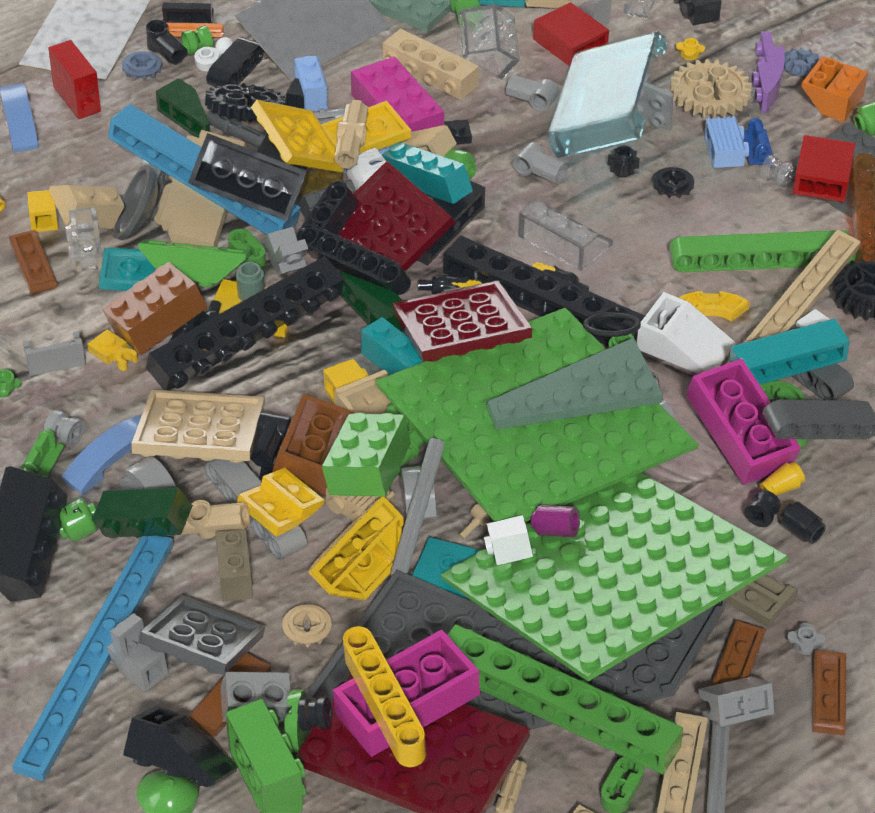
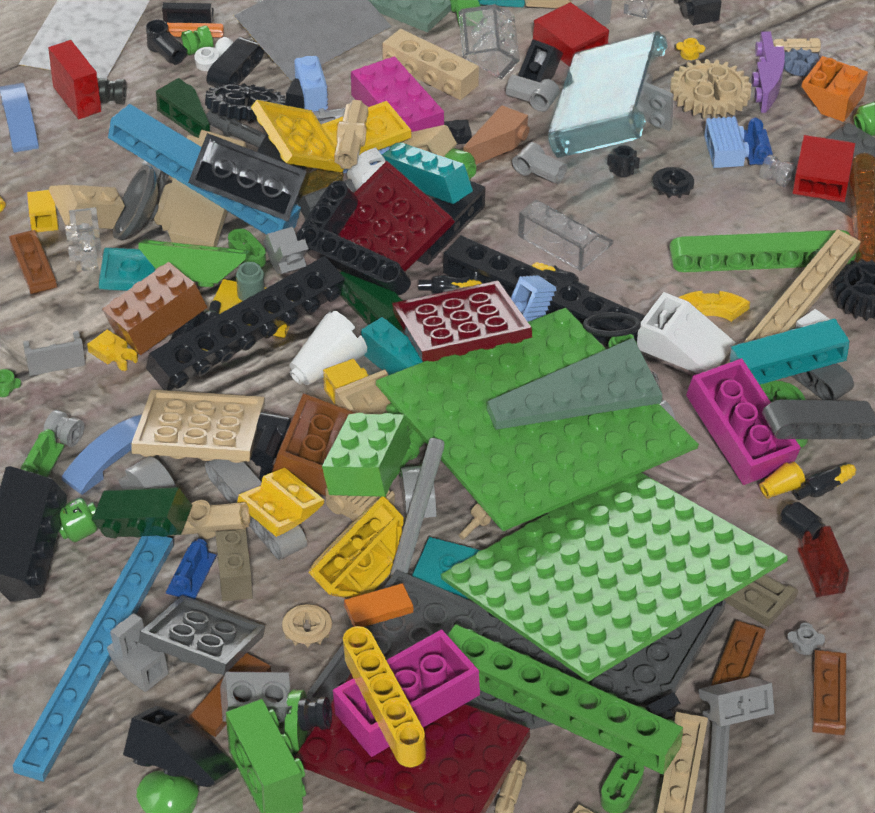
sand blue gear [122,51,162,80] -> none
white brick [484,515,533,565] -> none
magenta brick [531,505,580,537] -> none
black wheel [744,490,781,527] -> none
none -> pearl dark grey wheel [98,78,127,104]
none -> blue hinge [166,539,217,600]
none -> white cone [289,311,367,385]
none -> orange tile [344,583,413,627]
none -> nougat slope [463,105,530,165]
none -> light blue brick [511,275,557,322]
none -> black slope [518,39,563,82]
none -> black plate [645,692,680,719]
none -> tan axle [773,38,821,53]
none -> black piece [794,464,856,500]
none -> clear red hinge [797,526,850,597]

